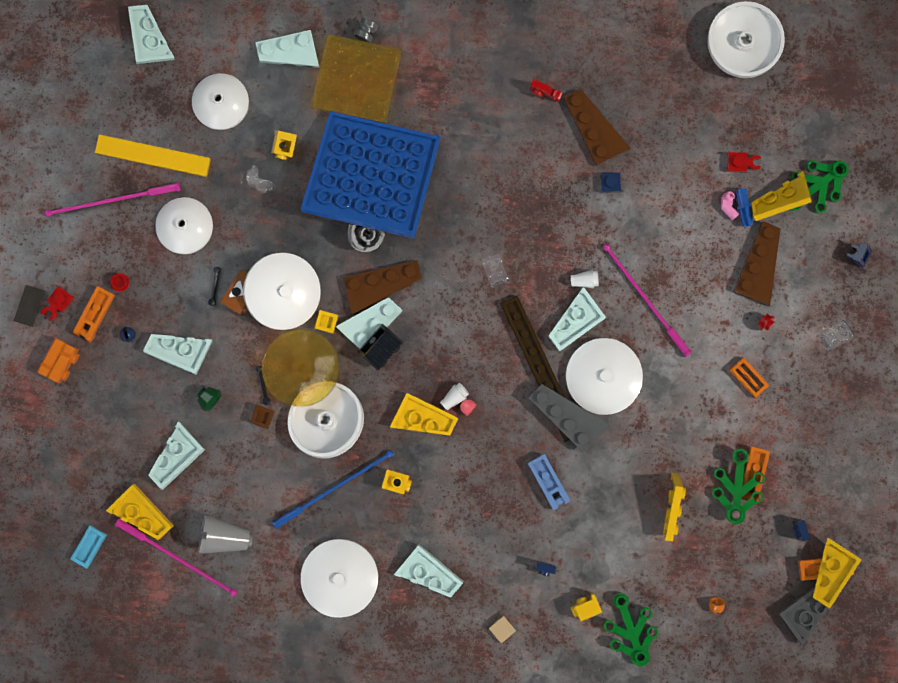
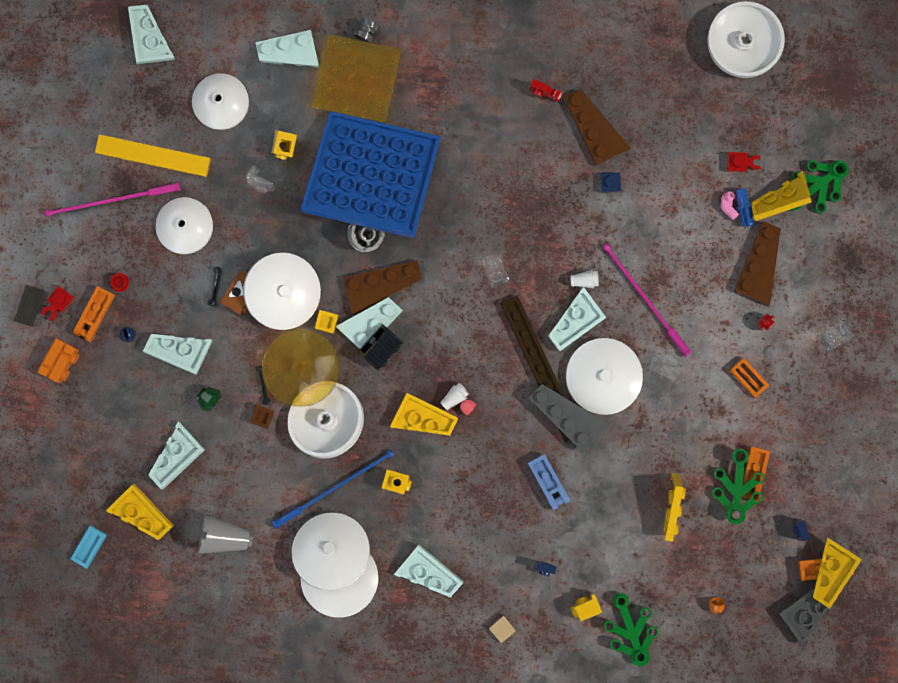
dark pink piece [115,518,237,596] -> none
dark blue tile [847,242,872,268] -> none
none -> white dish [292,513,370,591]

